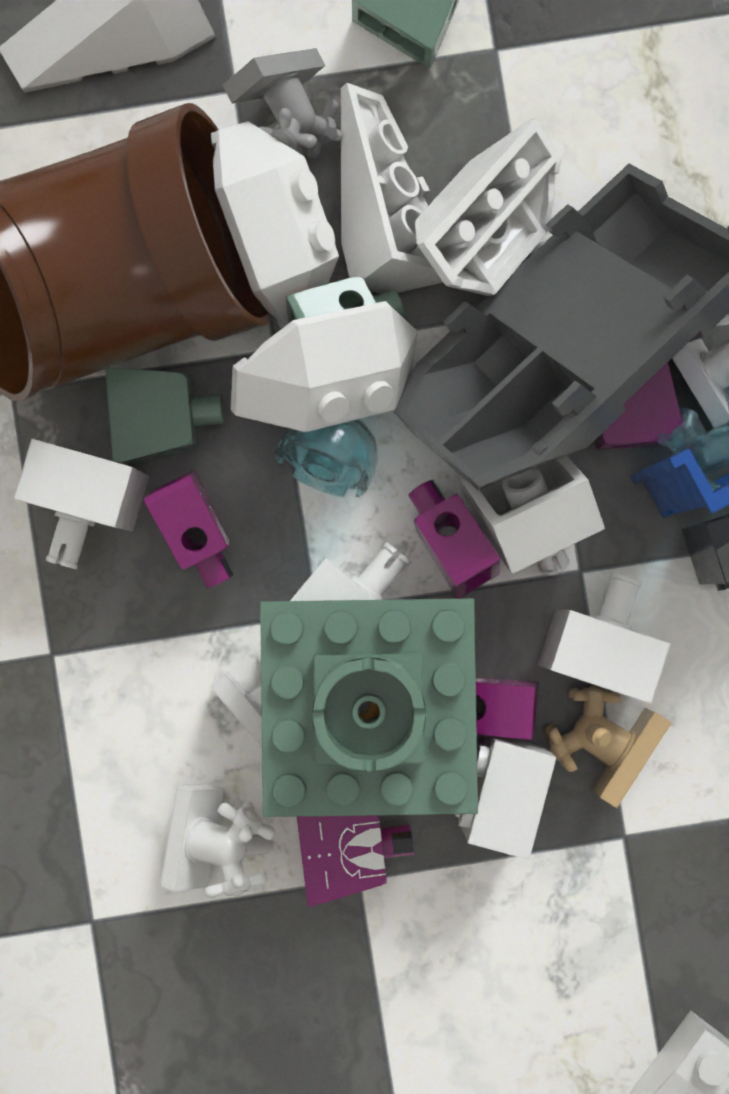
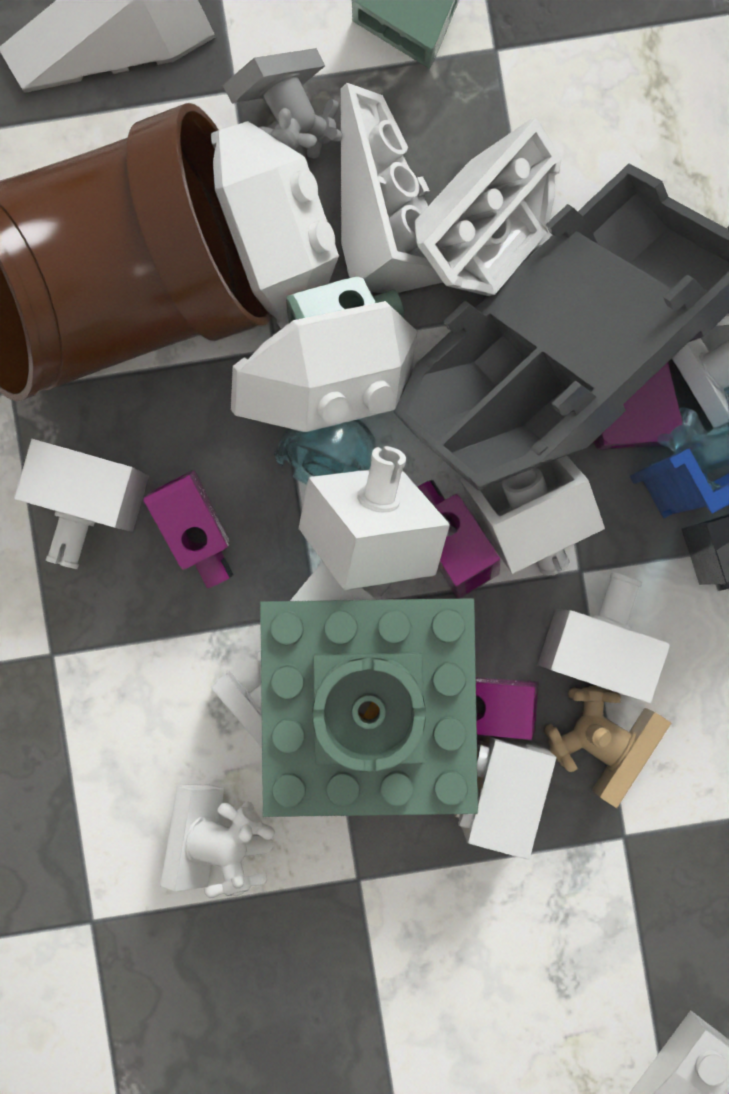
sand green torso [105,367,224,467] -> none
magenta torso [297,815,414,907] -> none
none -> white brick [298,446,450,590]

